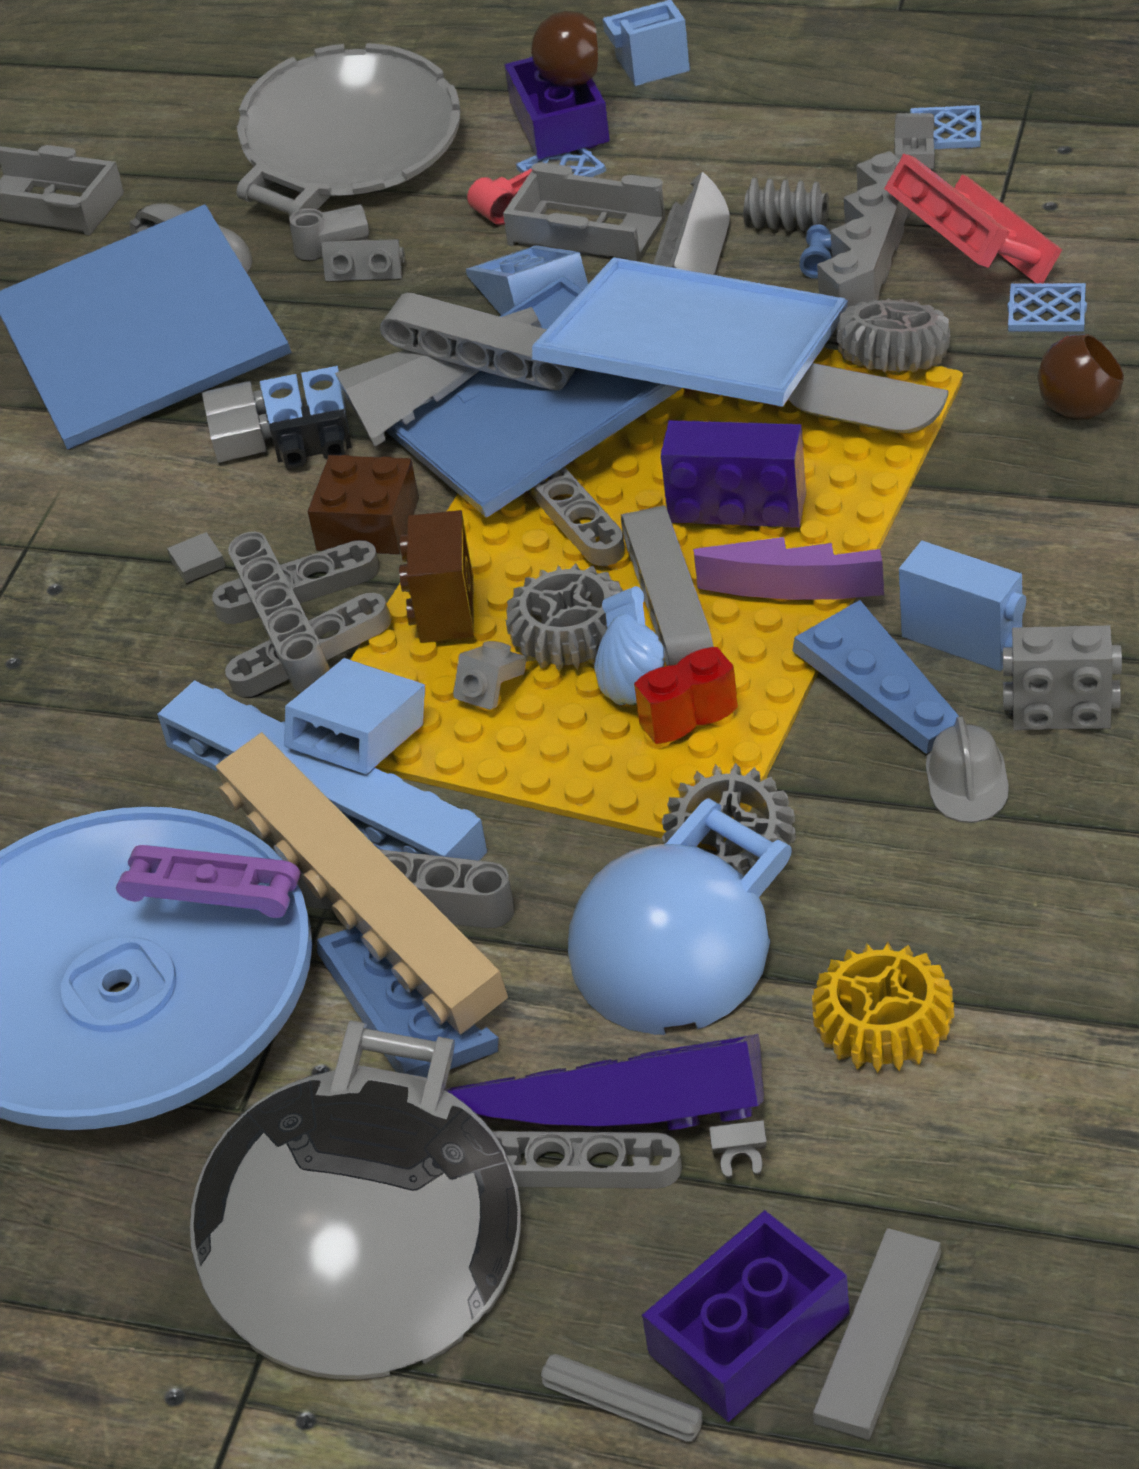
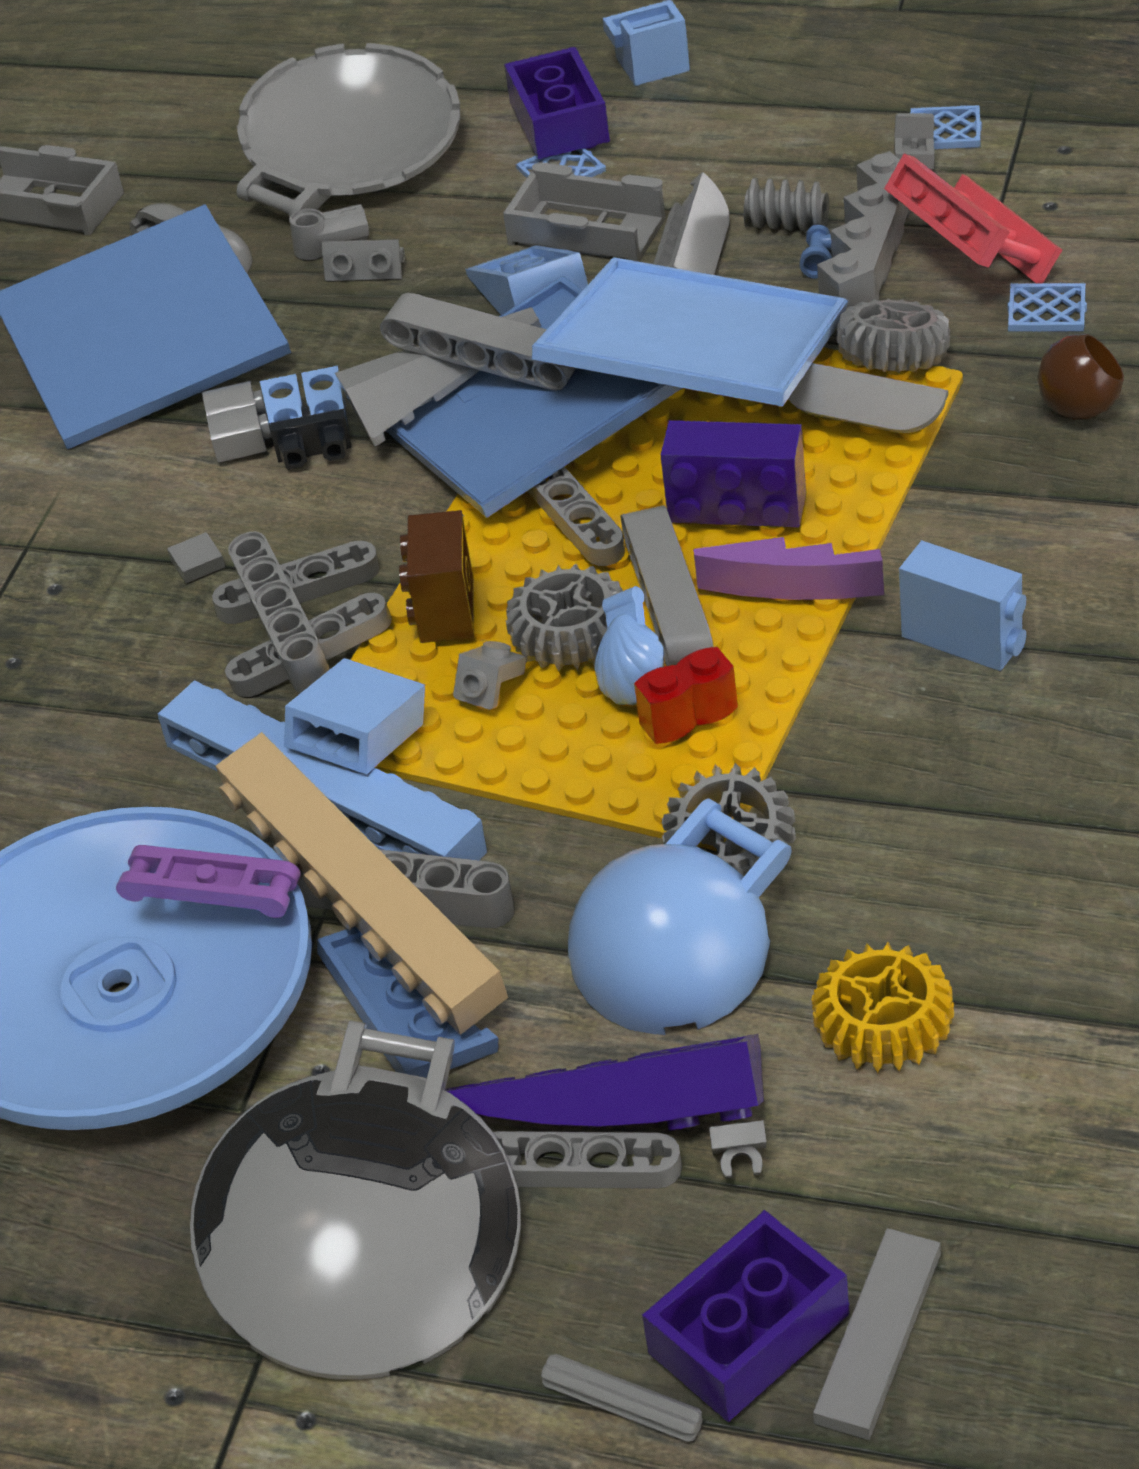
reddish brown brick [307,455,419,555] -> none
coral axle [467,168,532,225] -> none
reddish brown helmet [531,11,598,87] -> none
medium blue wing [792,600,959,754] -> none
light grey piece [926,716,1009,823] -> none
light grey brick [1003,625,1122,730] -> none

